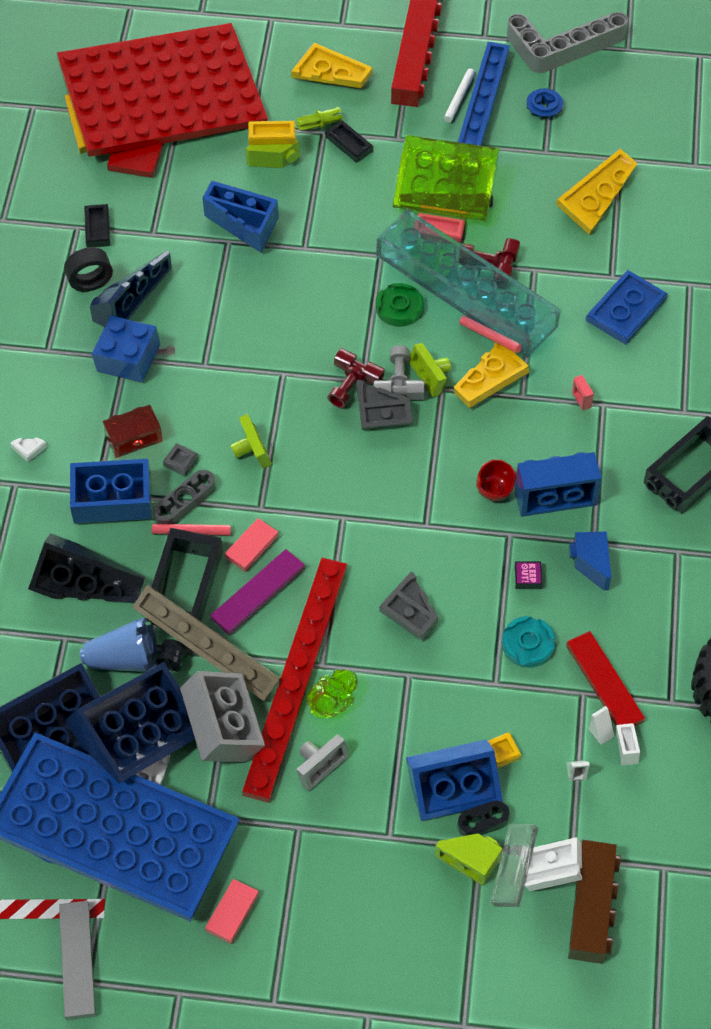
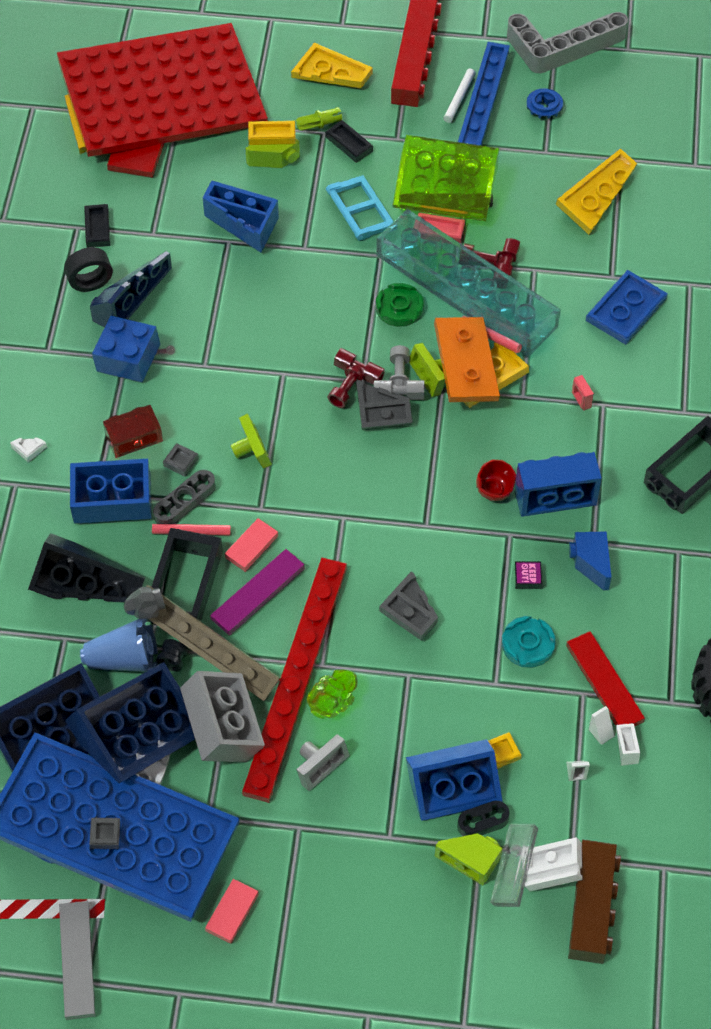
none -> dark grey tile [89,818,120,849]
none -> dark grey rock [124,587,166,619]
none -> medium azure window [326,175,395,240]
none -> orange plate [434,317,500,402]

